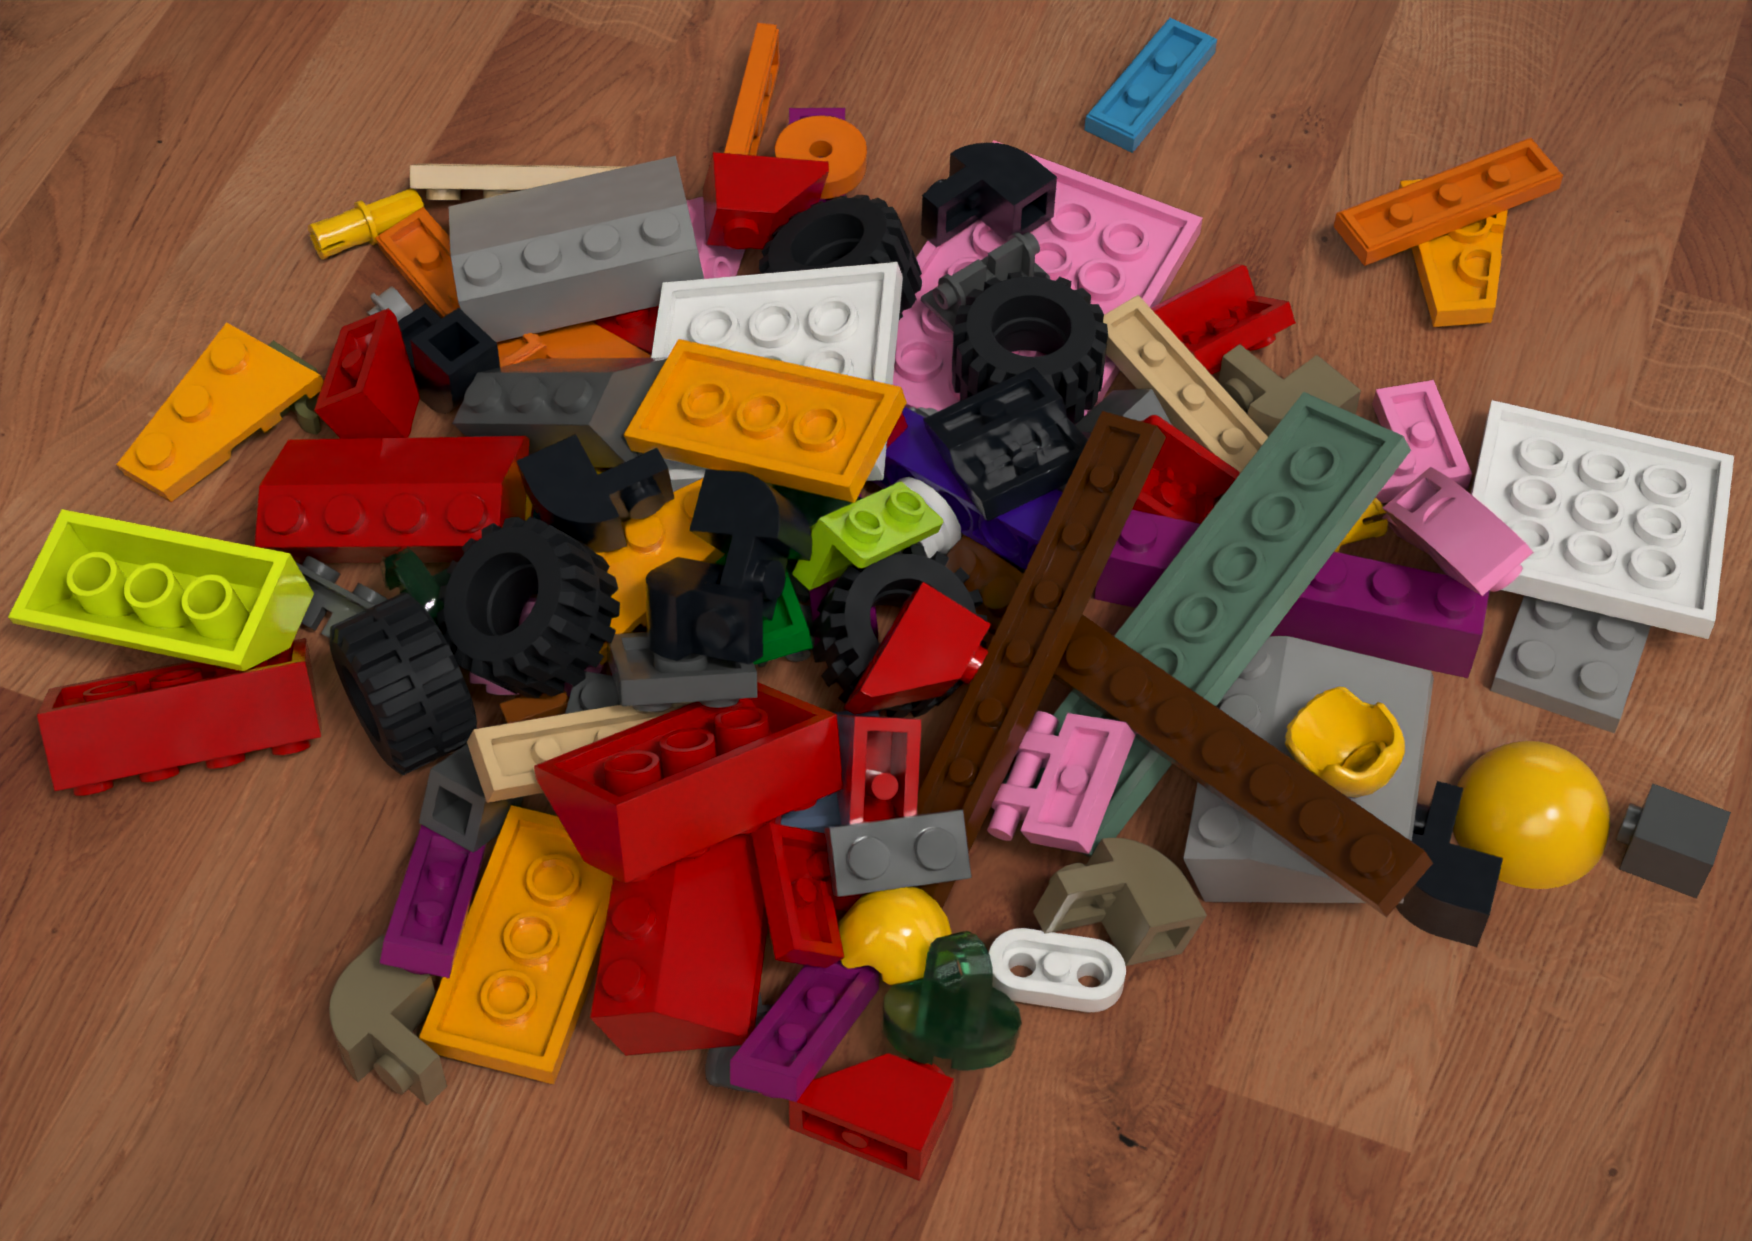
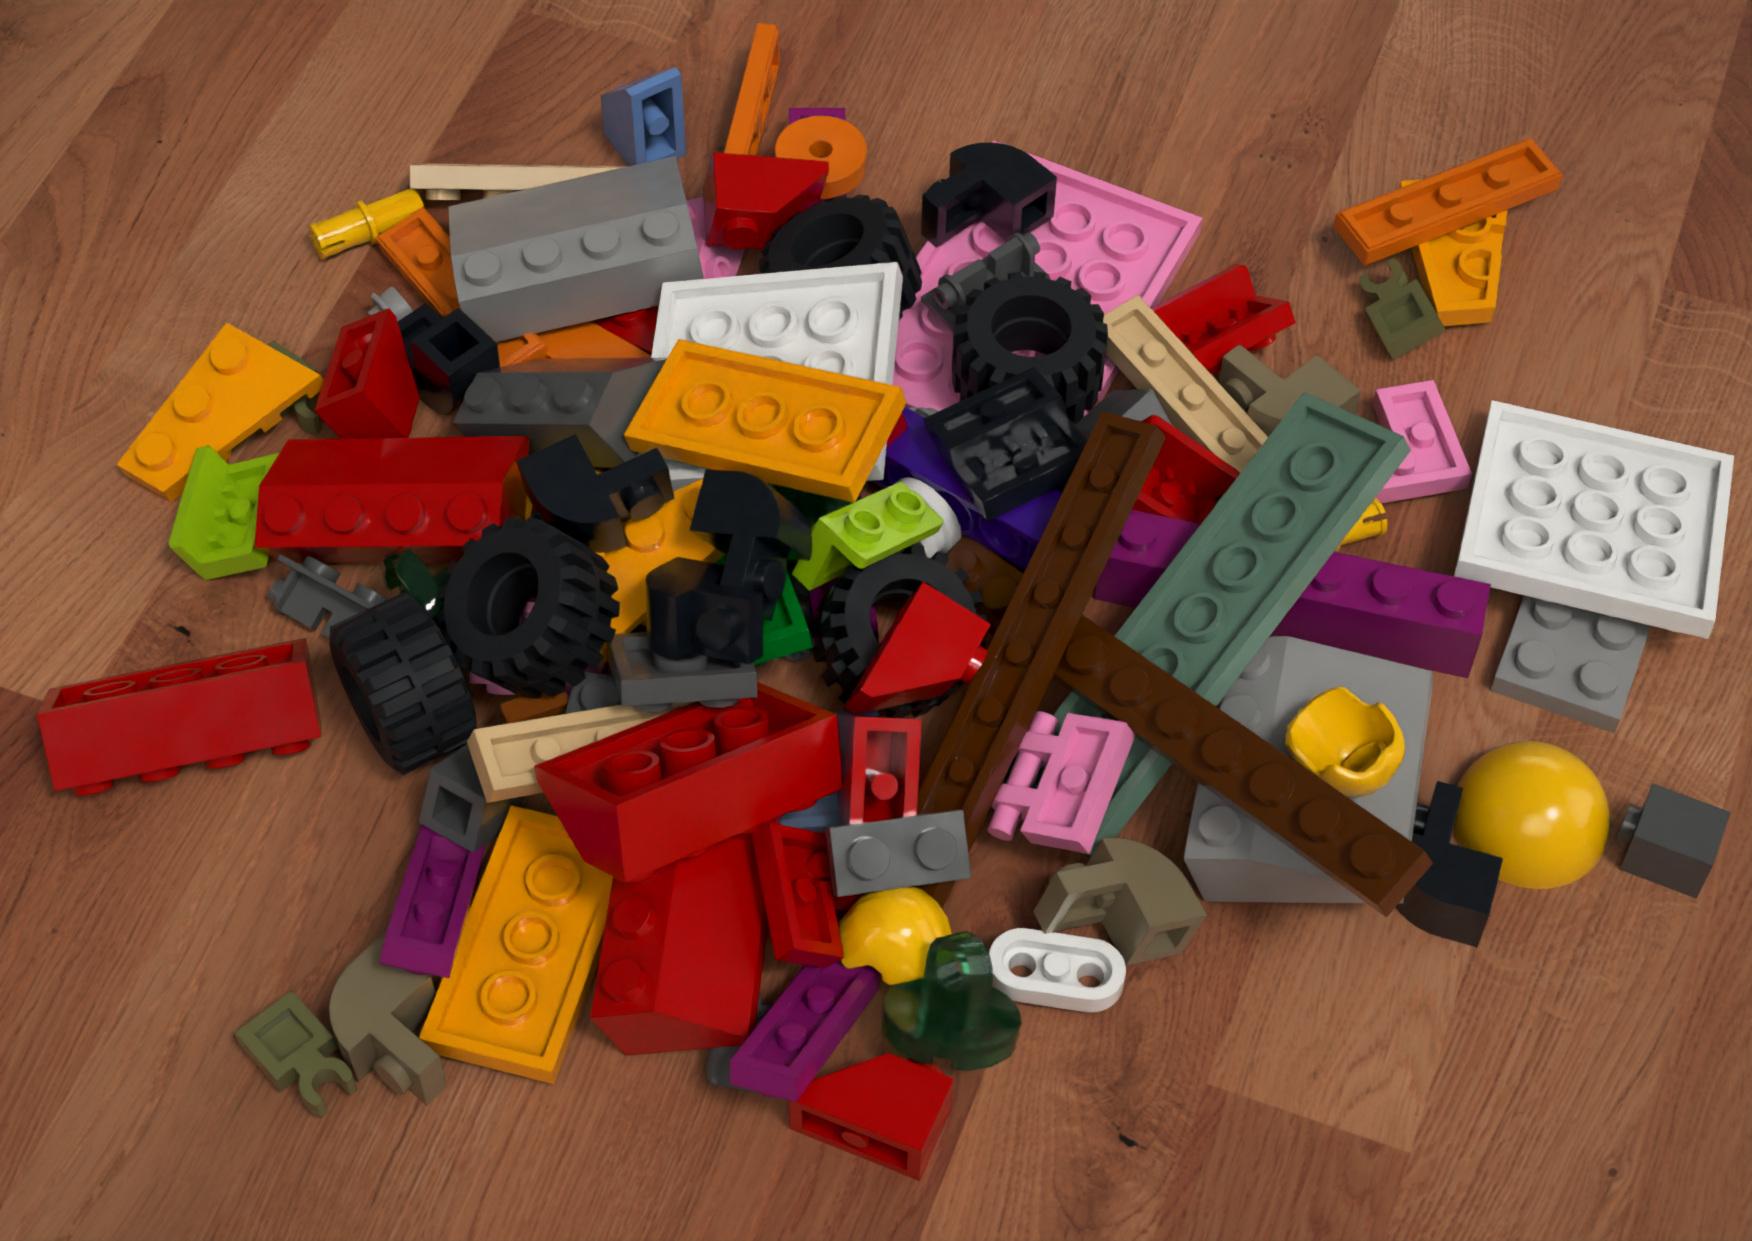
neon yellow slope [8,509,314,671] -> none
dark azure tile [1084,18,1217,153] -> none
bright pink slope [1382,467,1534,596] -> none
none -> lime bracket [169,445,279,581]
none -> olive plate [235,990,357,1118]
none -> medium blue slope [600,67,686,166]
none -> olive plate [1359,258,1446,360]

